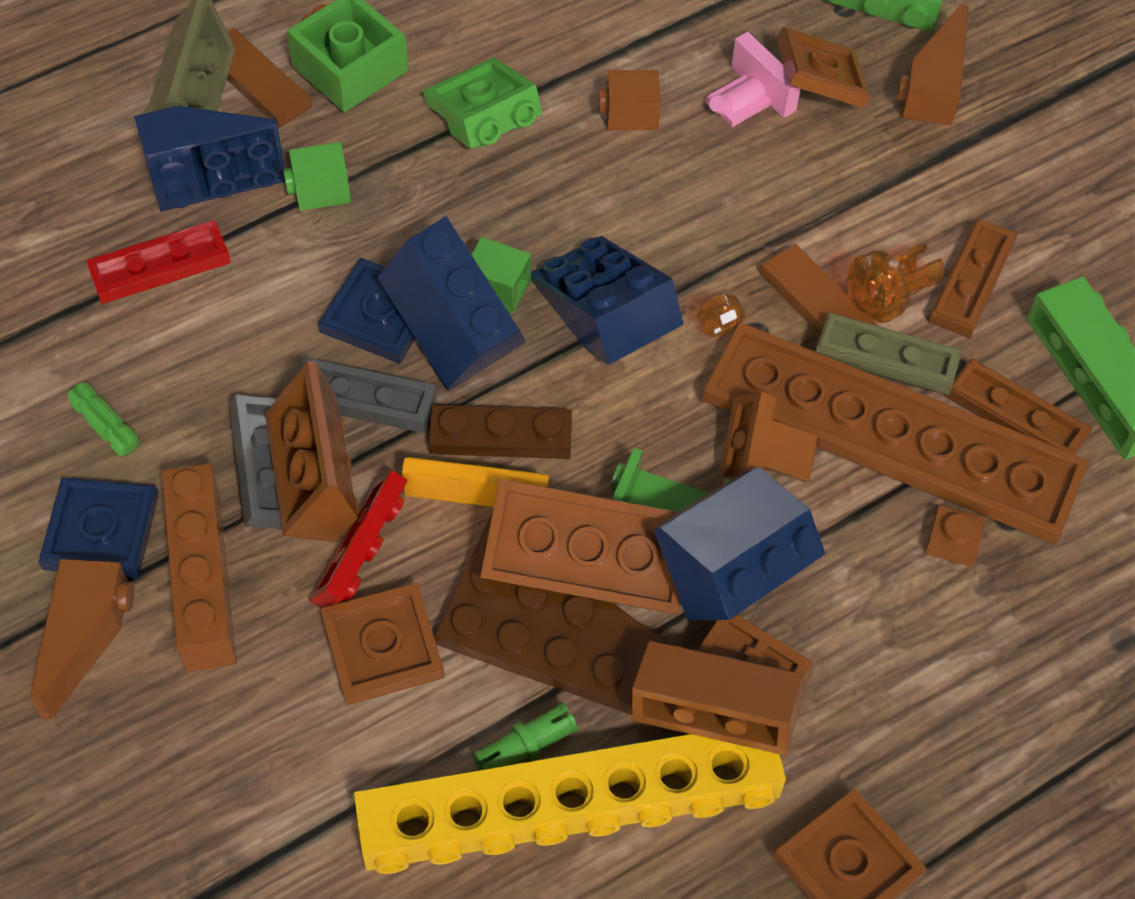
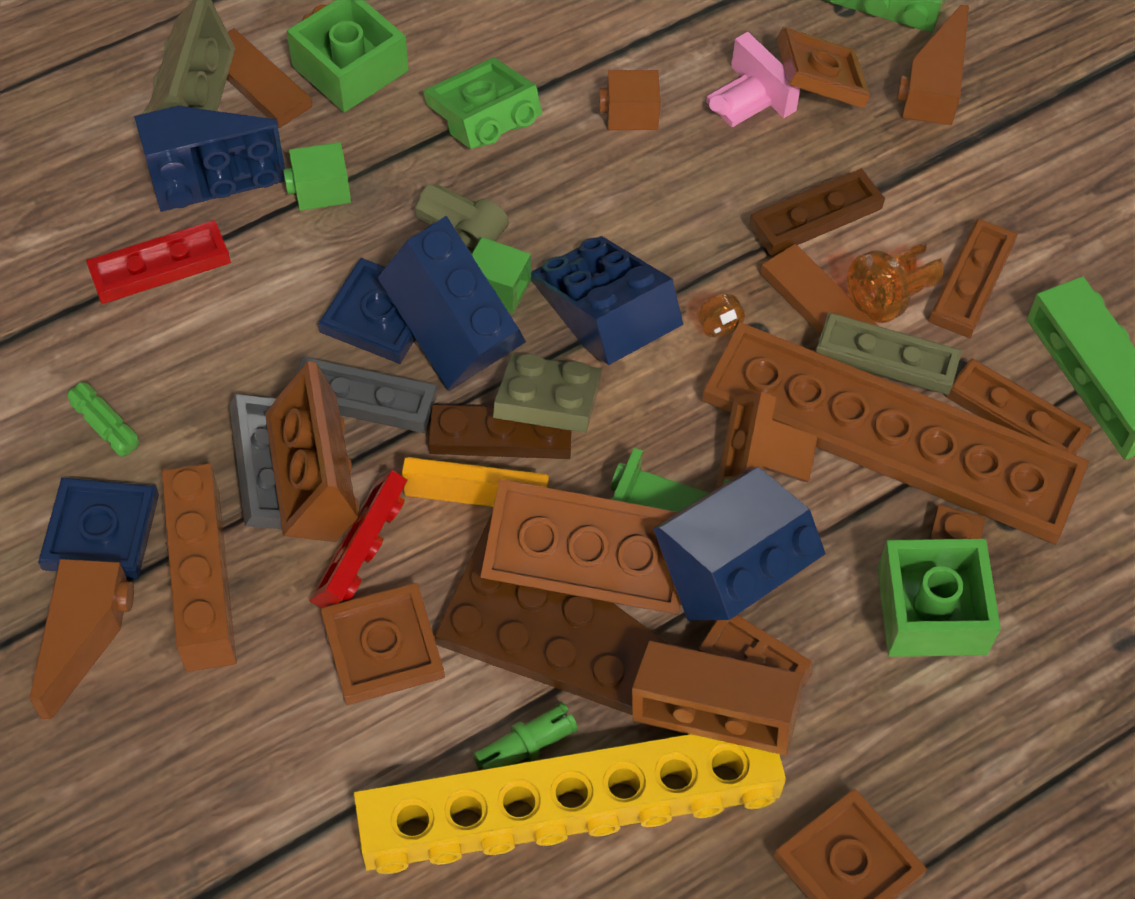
none -> olive piece [415,183,509,252]
none -> olive plate [493,354,602,433]
none -> reddish brown plate [749,168,885,256]
none -> bright green brick [877,539,1001,657]

